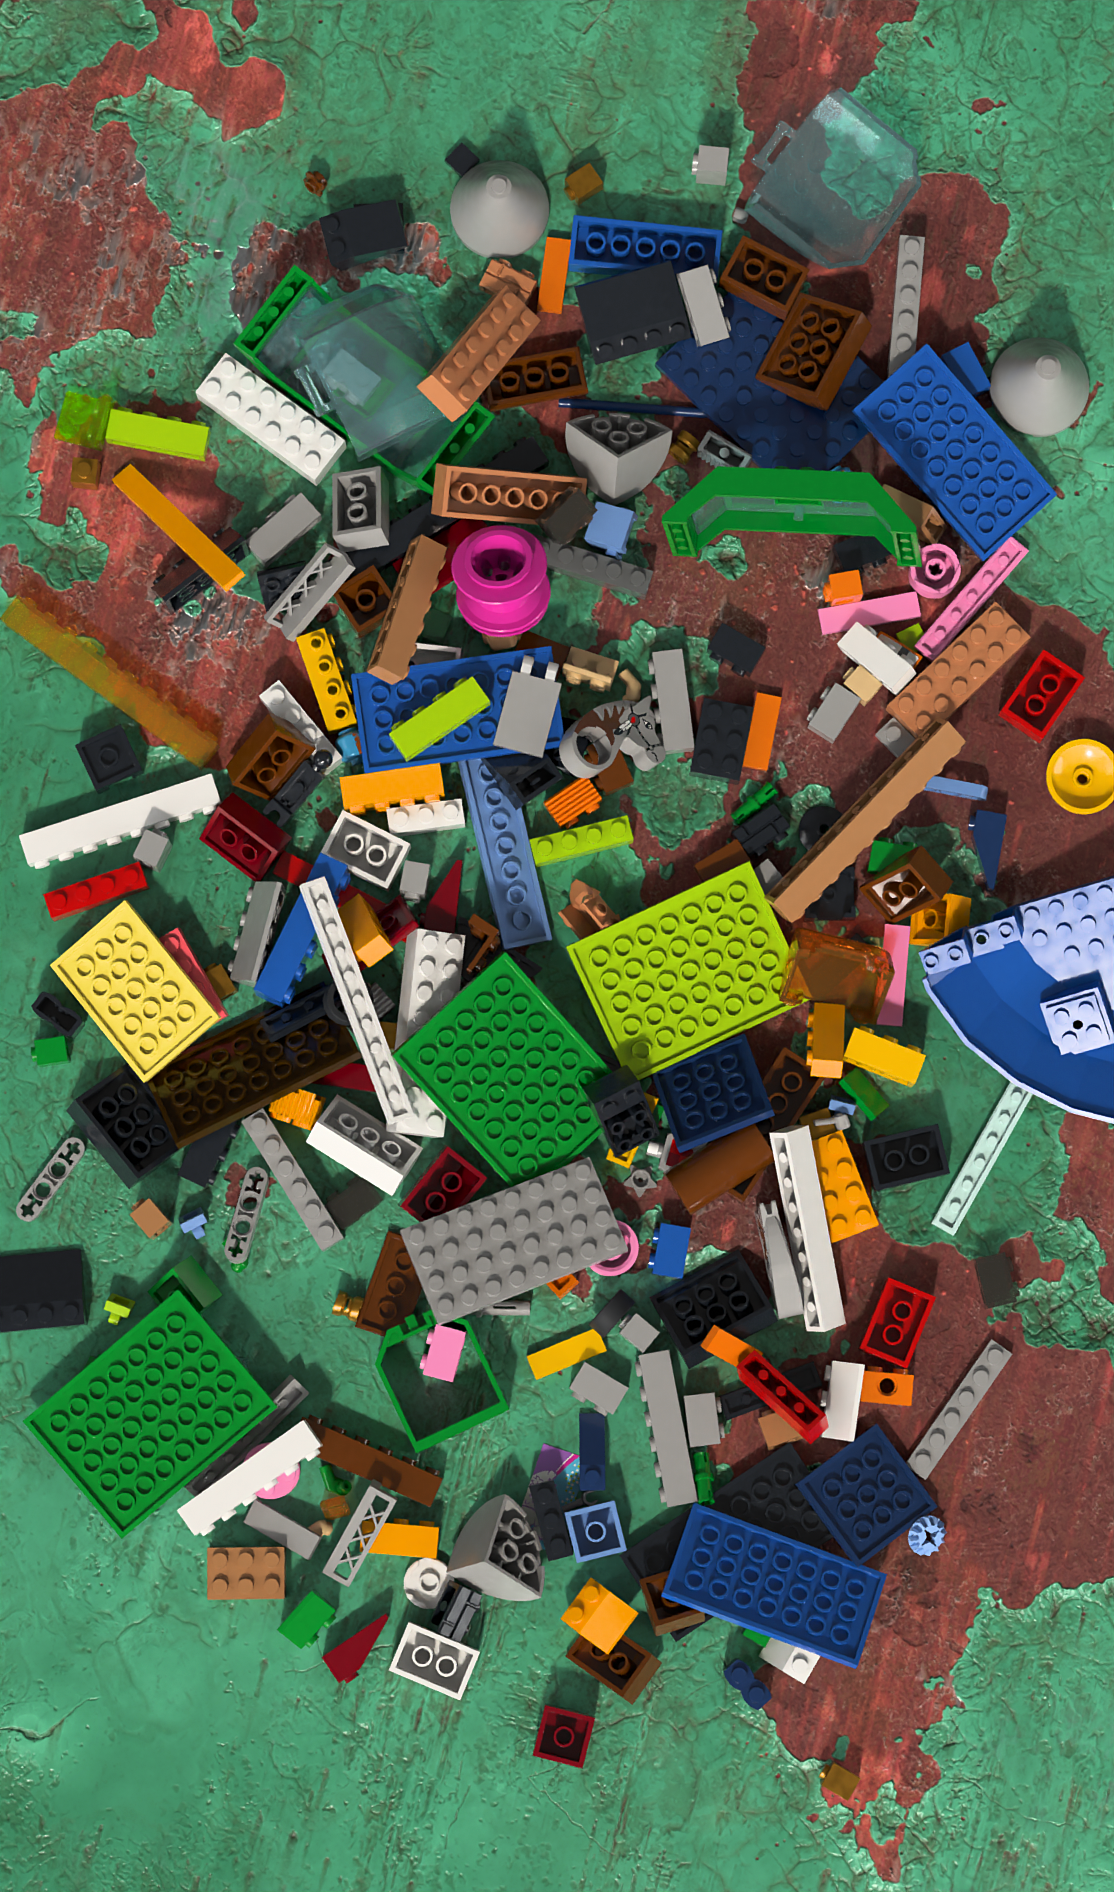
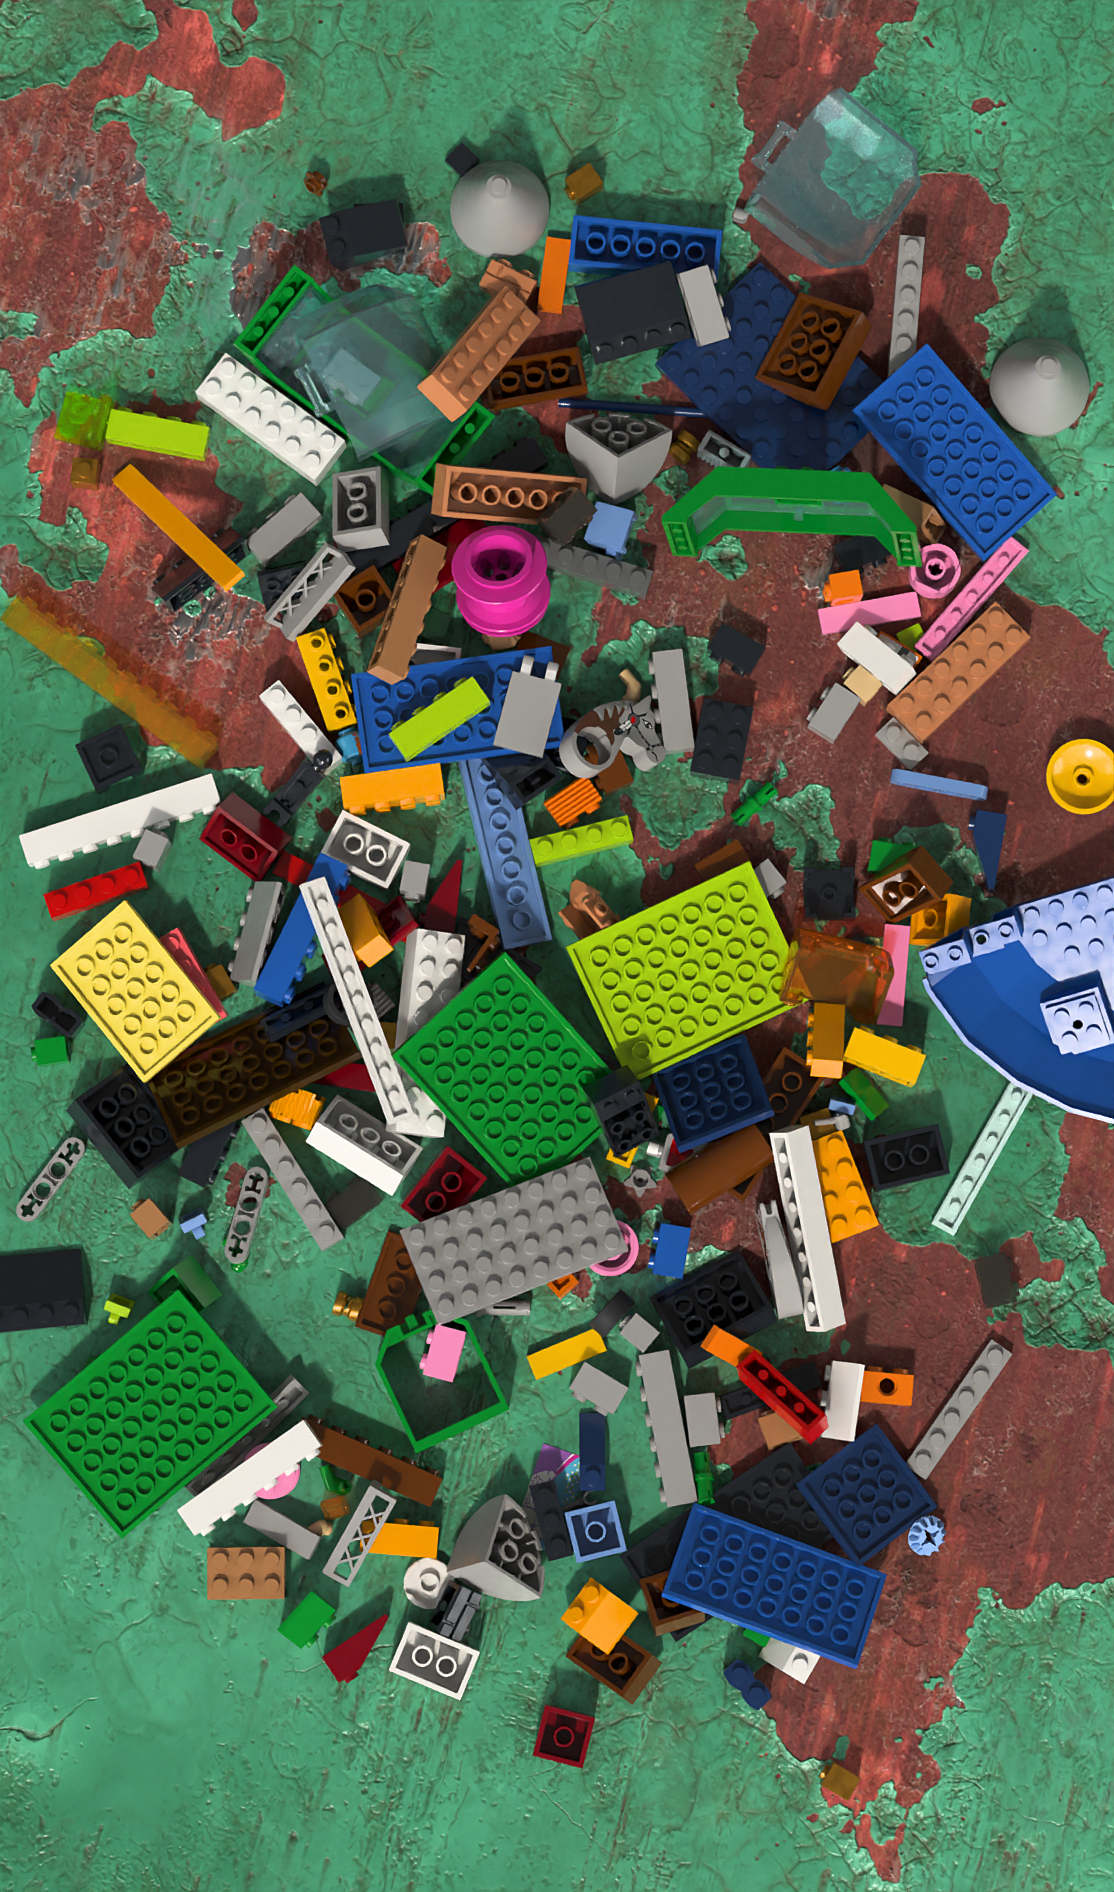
reddish brown slope [226,712,316,801] -> none
white brick [386,799,465,837] -> none
tan bracket [562,646,619,693] -> none
light grey brick [691,145,729,186] -> none
reddish brown brick [718,235,810,321] -> none
black brick [731,803,790,858] -> none
orange tile [742,692,782,771] -> none
medium nougat brick [764,717,966,923] -> none
black dish [799,806,843,851] -> none
red brick [858,1278,936,1369] -> none
blue brick [940,342,991,398] -> none
red brick [998,649,1085,744] -> none

